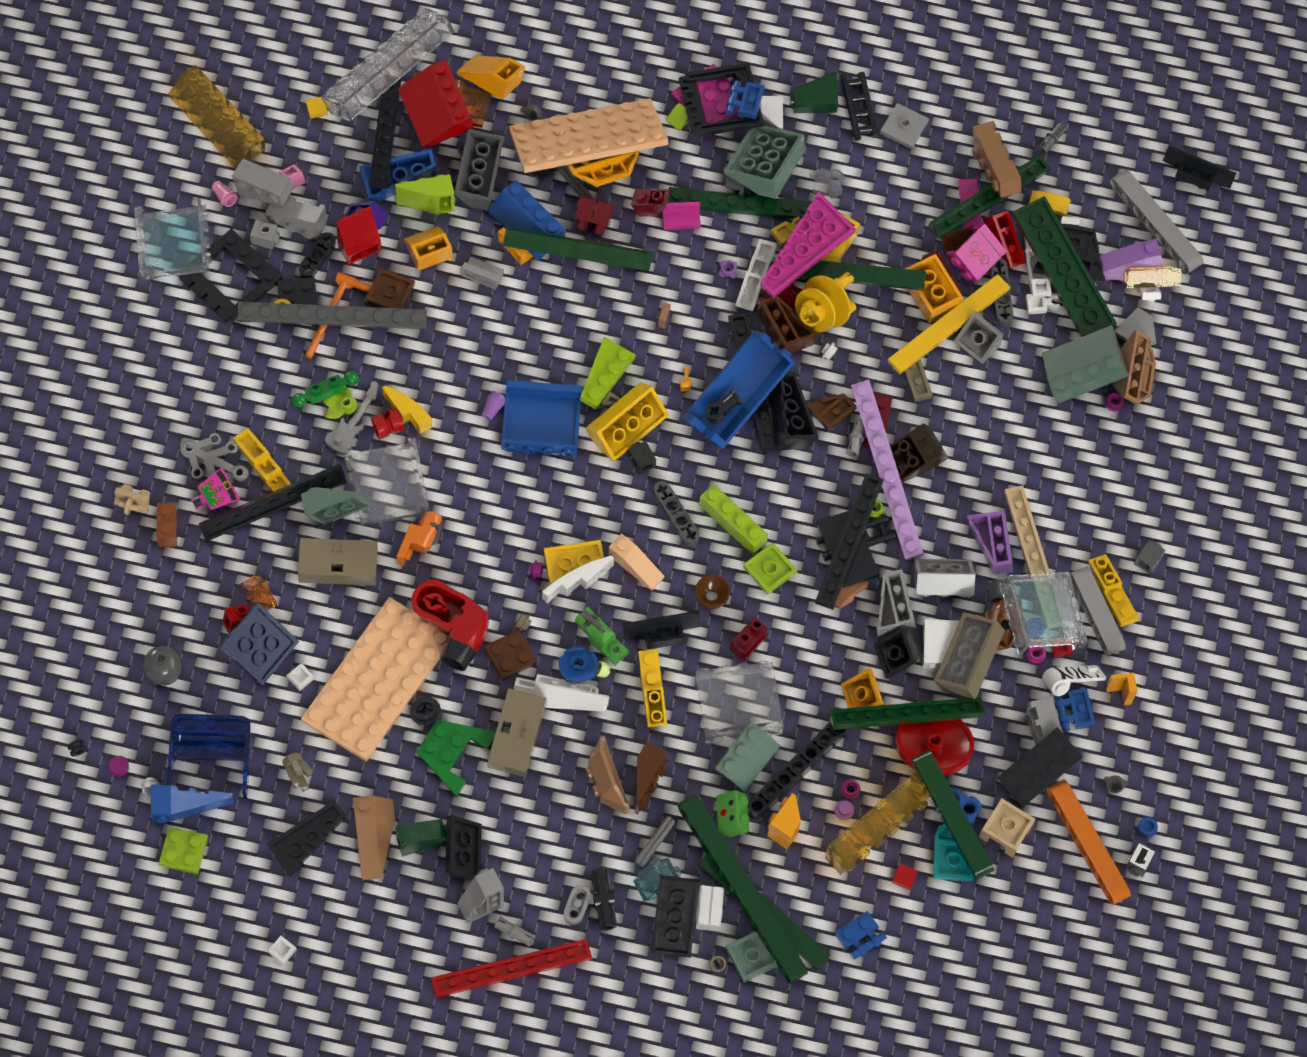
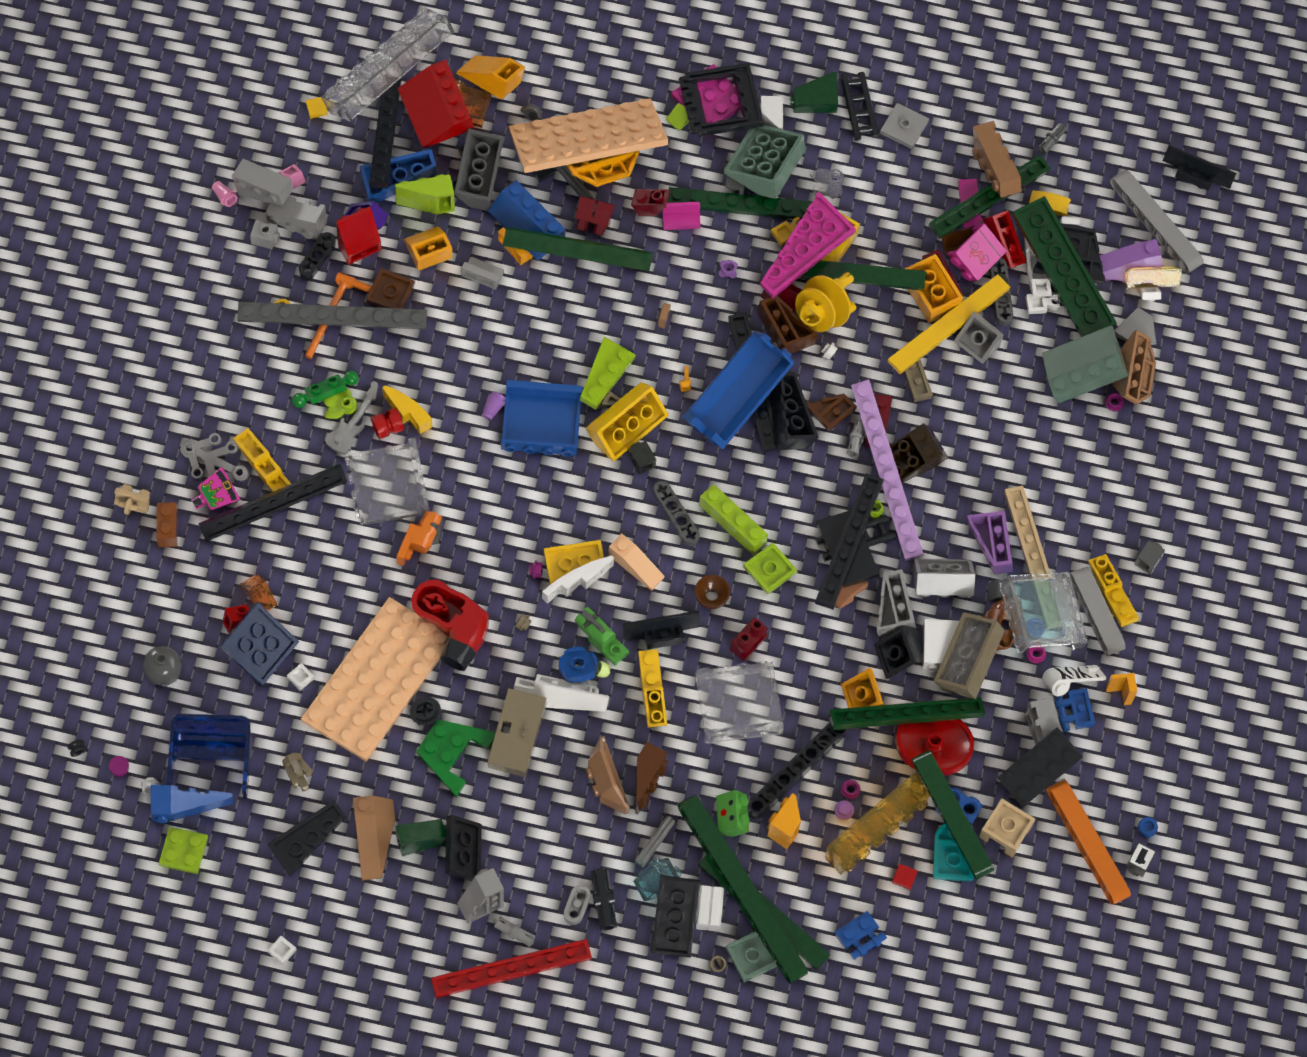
clear light blue panel [134,198,212,280] -> none
clear yellow slope [168,65,266,169] -> none
black hinge [179,228,283,323] -> none
black wing [277,277,317,305] -> none
dark tan brick [298,538,378,586] -> none
sand green slope [301,487,374,525] -> none
reddish brown plate [484,629,537,681] -> none
black connector [706,390,743,424] -> none
sand green slope [713,721,780,792] -> none
blue plate [726,81,765,119] -> none
white slope [735,239,777,312] -> none
red tile [1049,635,1073,659] -> none
dark grey piece [1103,775,1128,793] -> none

